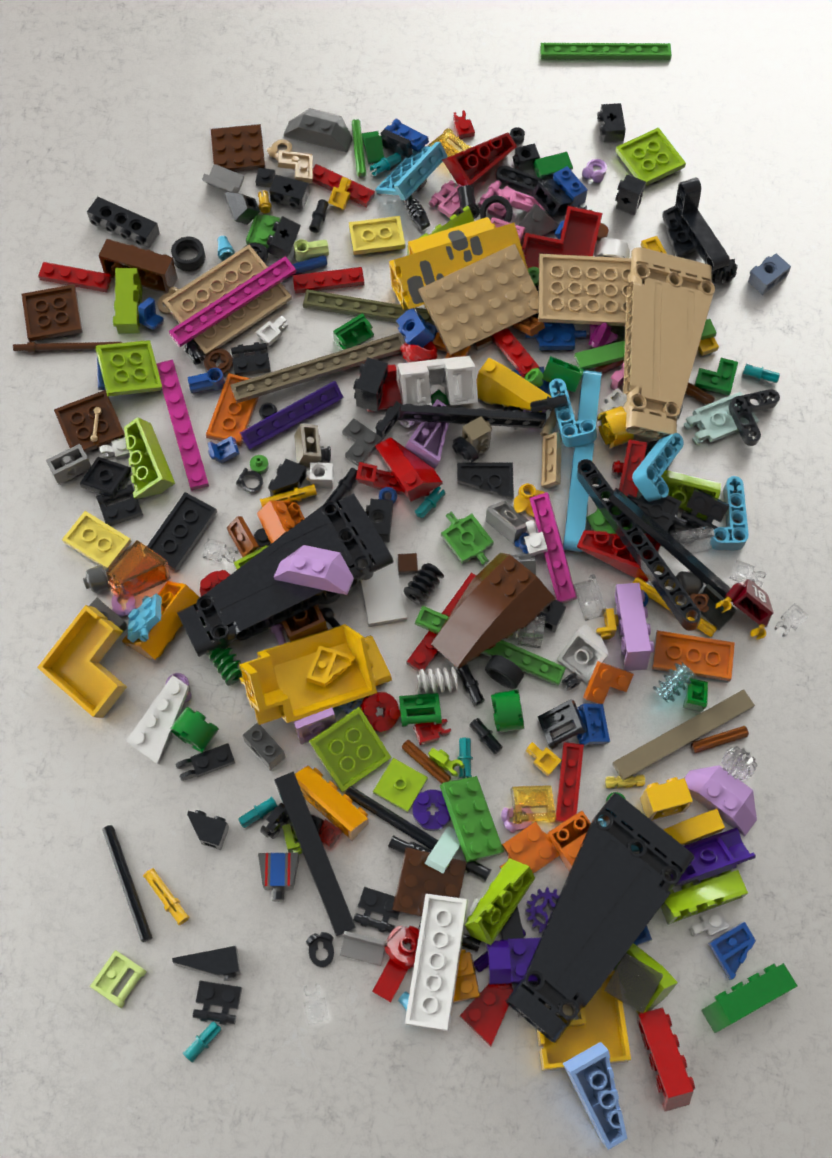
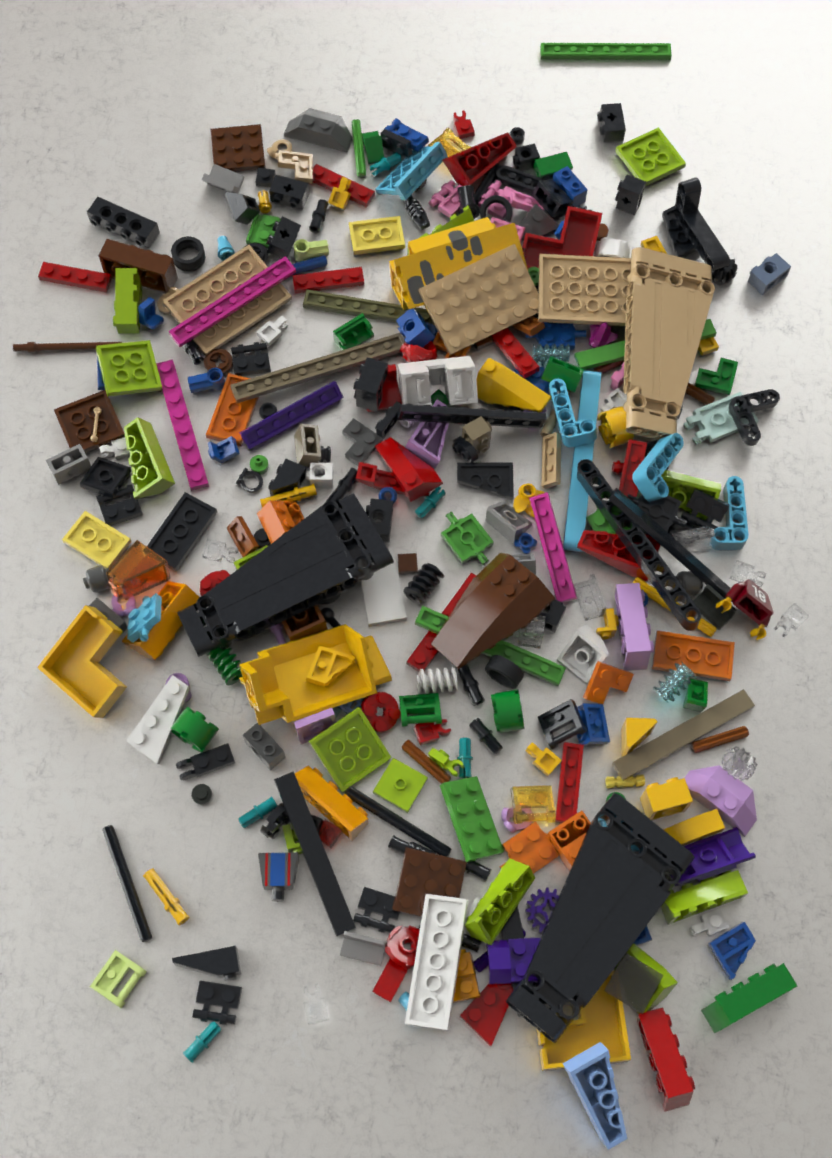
reddish brown plate [21,284,83,342] -> none
black slope [187,810,229,850] -> none
lavender wedge [274,545,354,595] -> none
black piece [306,932,334,968] -> none
dark purple plate [413,789,451,831] -> none
light aqua tile [425,826,460,873] -> none
bright green tile [524,368,543,387] -> none
white plate [524,520,548,557] -> none
black axle [530,394,568,413] -> none
black bush [562,672,582,691] -> none
lavender piece [582,159,607,183] -> none
dark orange plate [690,593,709,613] -> none
teal axle [743,363,780,383] -> none
none -> pearl dark grey plate [191,784,212,804]
none -> black axle [474,164,500,205]
none -> clear light blue piece [532,344,570,367]
none -> yellow slope [621,718,658,757]

